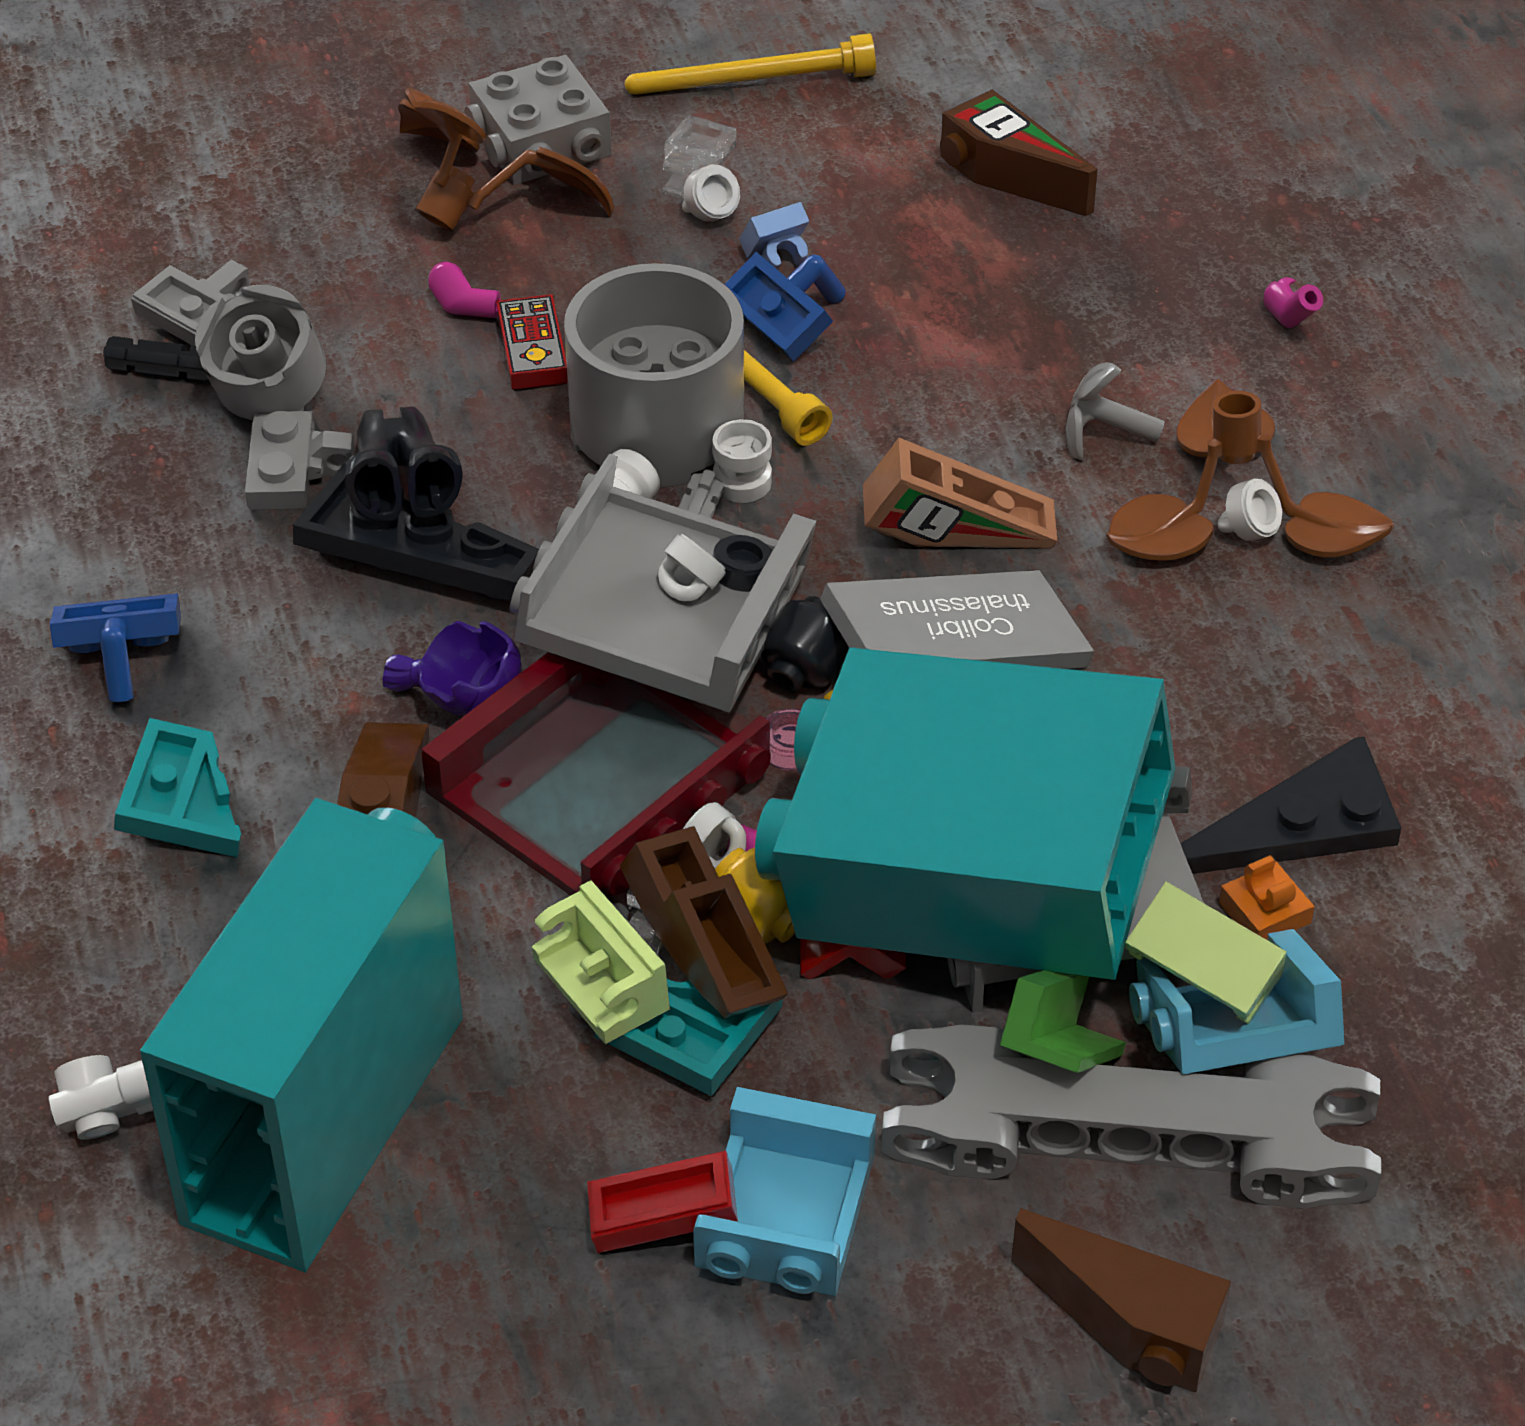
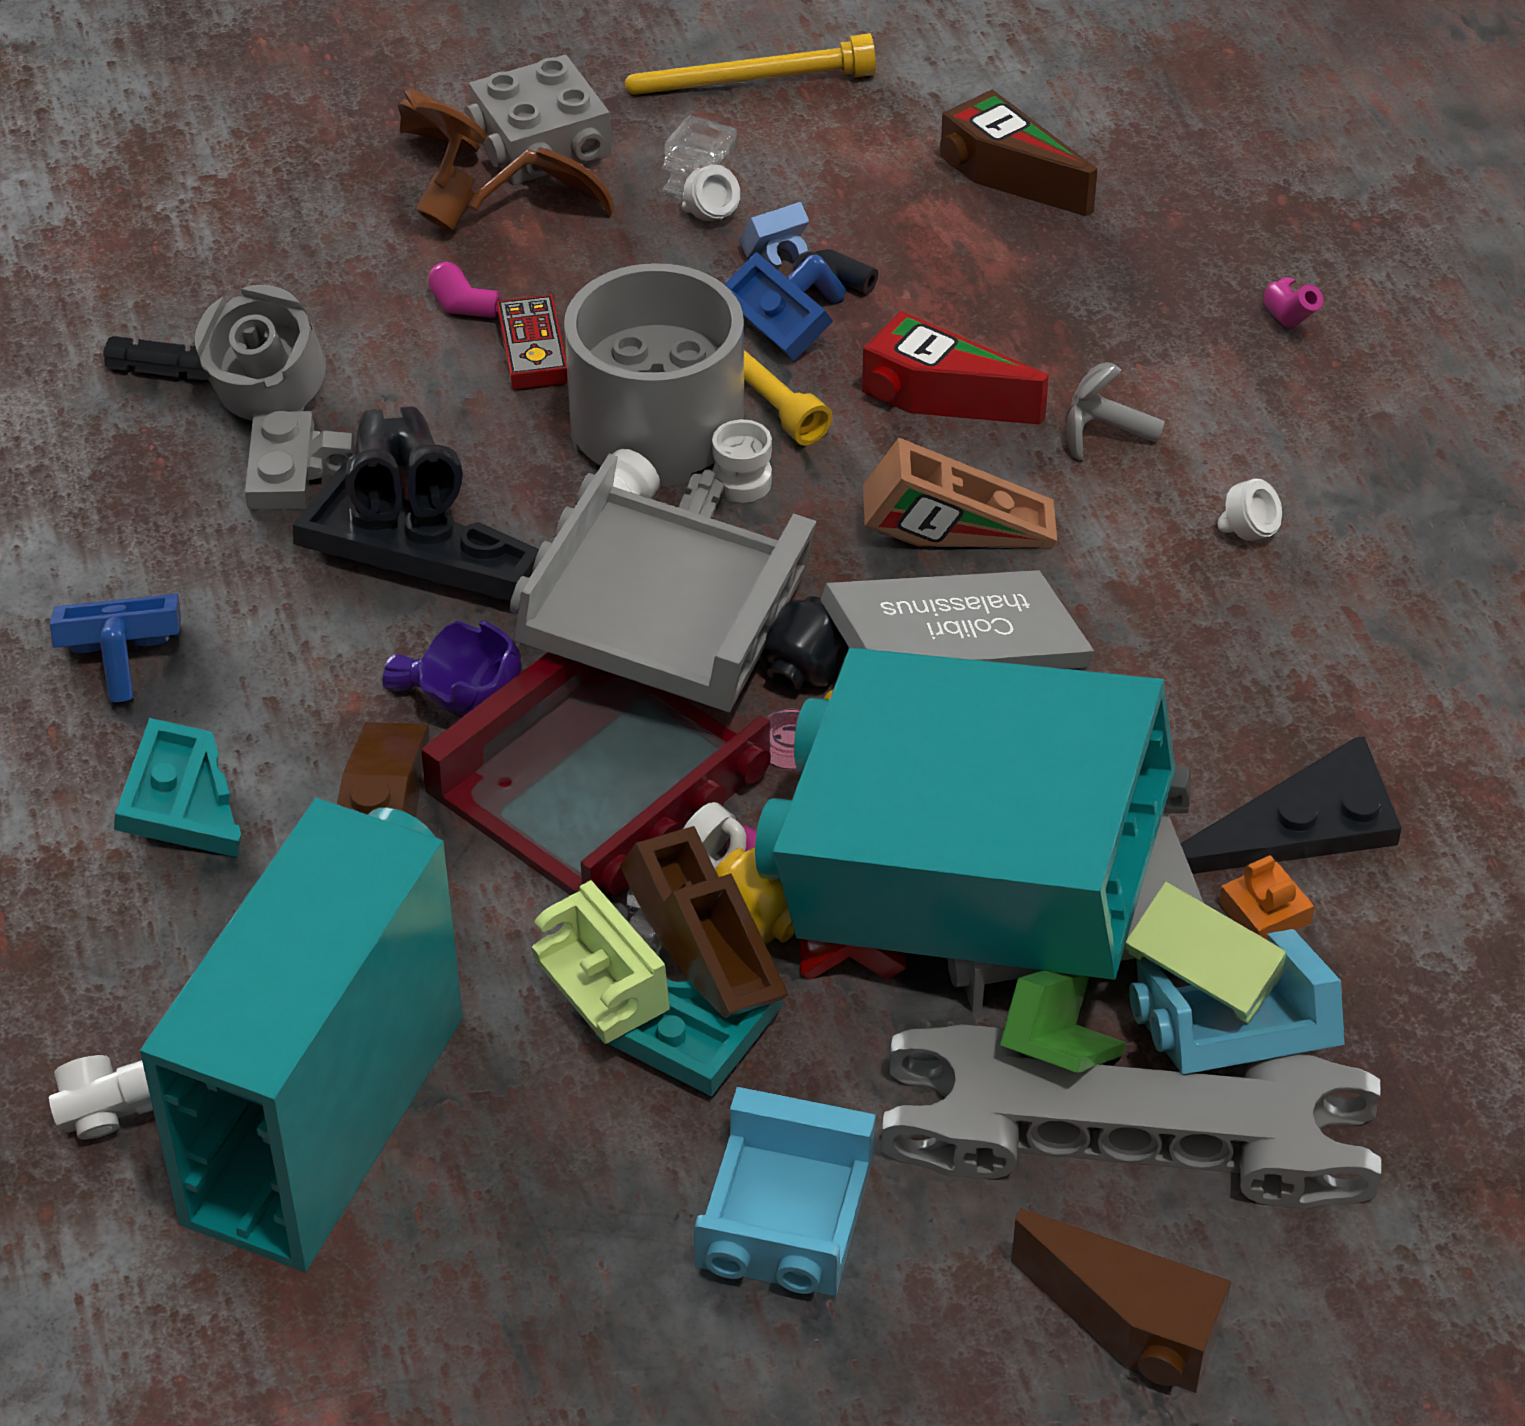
light grey hinge [131,259,250,346] -> none
red tile [587,1150,738,1253] -> none
white tile [657,534,726,601] -> none
black tile [713,535,772,592] -> none
dark orange plant [1106,379,1394,560] -> none
none -> black arm [793,249,879,295]
none -> red slope [862,311,1049,425]

